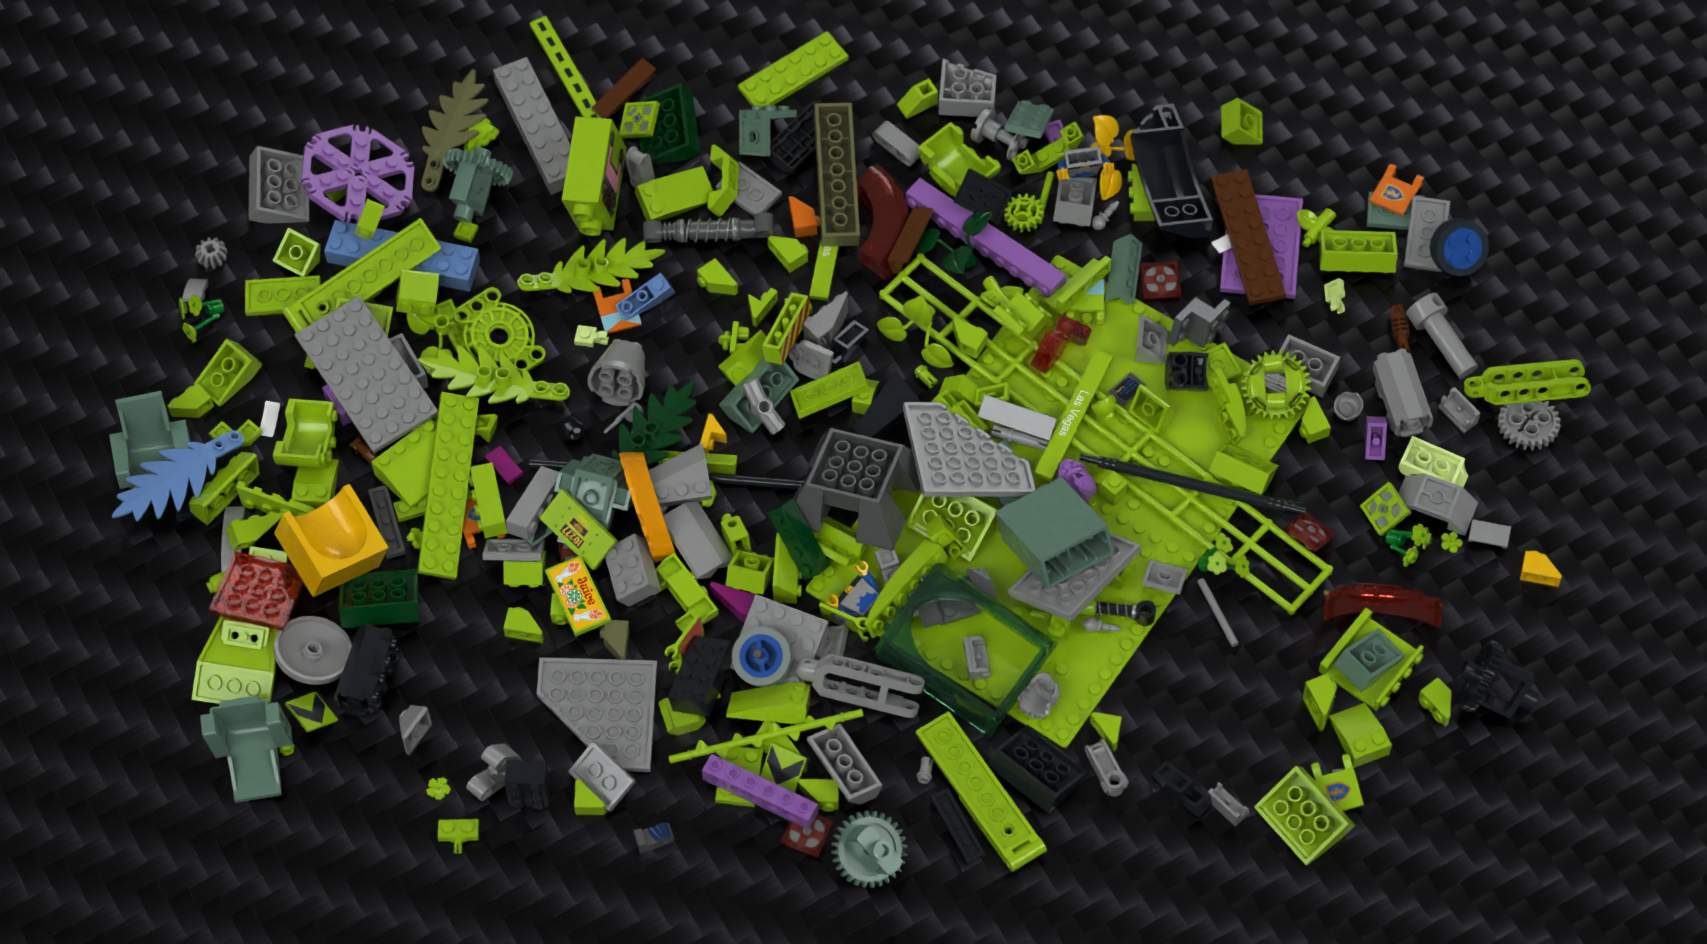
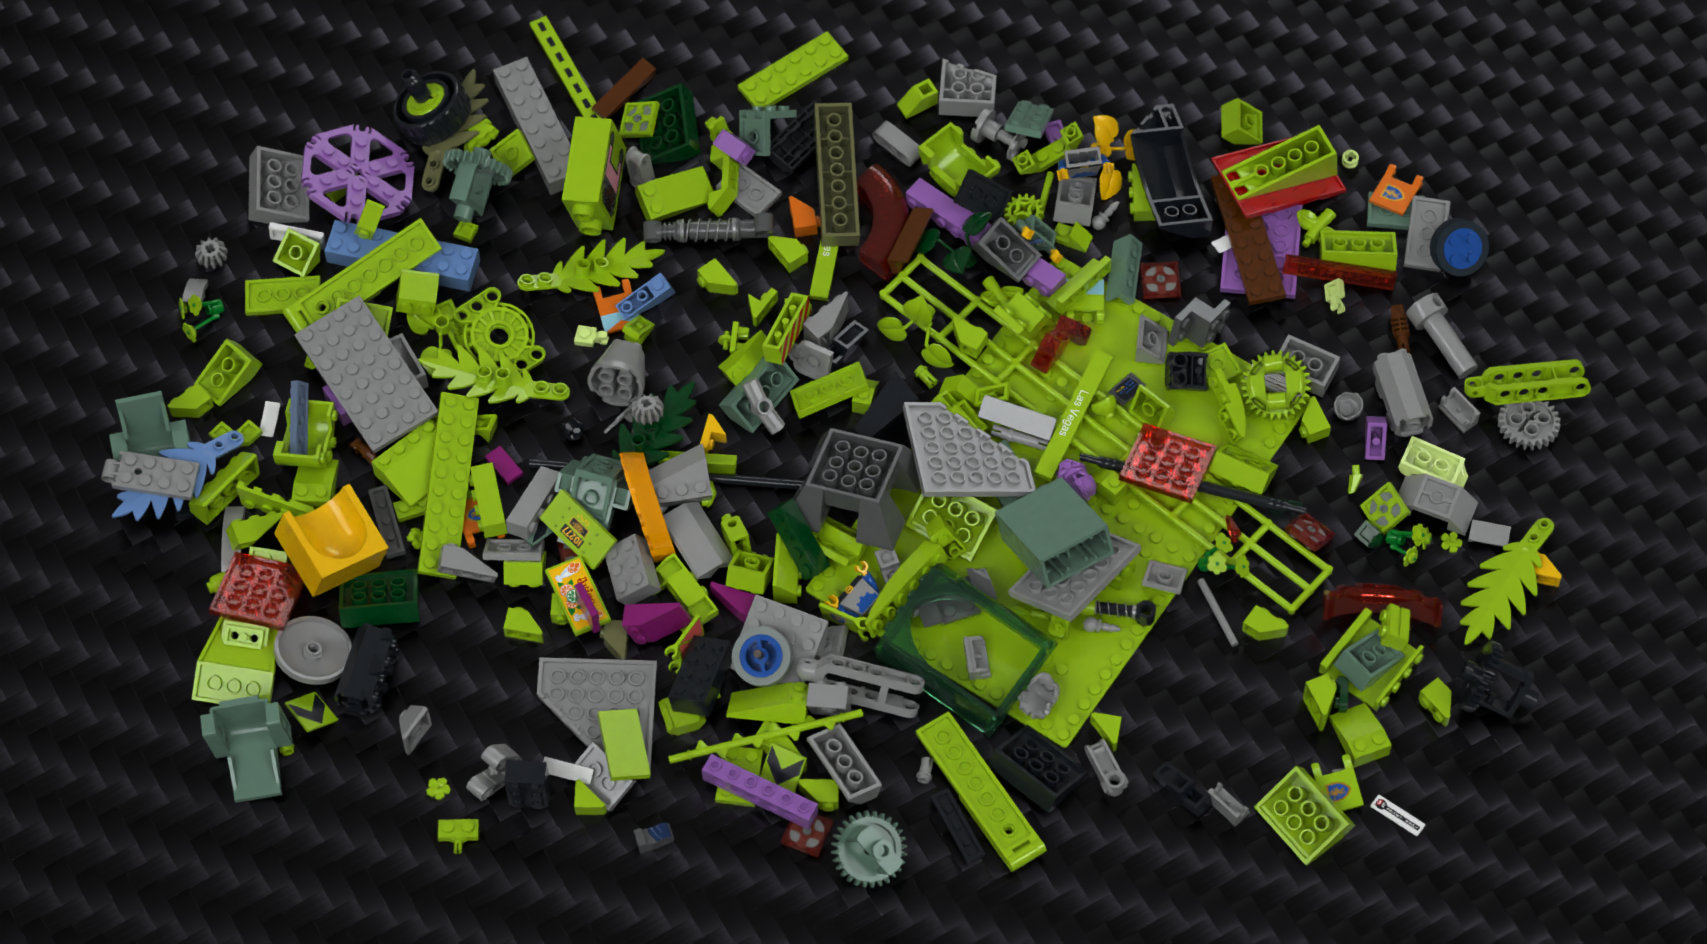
none -> light grey hinge [101,451,200,501]
none -> white tile [269,222,325,249]
none -> sand blue plate [289,380,309,455]
none -> black wheel [393,69,471,146]
none -> light grey slope [437,543,498,583]
none -> lime plate [490,128,536,177]
none -> white sticker [543,757,594,784]
none -> magenta tile [575,582,600,633]
none -> lime tile [597,709,651,781]
none -> lime slope [622,315,655,344]
none -> magenta slope [622,603,693,644]
none -> light grey gear [631,394,664,425]
none -> lime hips [705,116,733,142]
none -> medium lavender slope [712,129,756,166]
none -> light grey slope [806,680,851,716]
none -> dark grey slope [971,217,1042,282]
none -> sand green torso [1013,215,1063,264]
none -> lime slope [1054,222,1093,253]
none -> clear red plate [1119,423,1217,504]
none -> piece [1211,125,1346,218]
none -> clear red bar [1225,515,1242,543]
none -> lime slope [1242,605,1289,641]
none -> clear red plate [1282,254,1397,290]
none -> dark green plate [1334,676,1348,713]
none -> yellowish green bush [1342,150,1359,169]
none -> lime bar [1348,465,1363,494]
none -> dark green plate [1354,520,1384,548]
none -> white sticker [1371,795,1425,836]
none -> lime brick [1378,603,1410,651]
none -> lime plant [1460,518,1554,645]

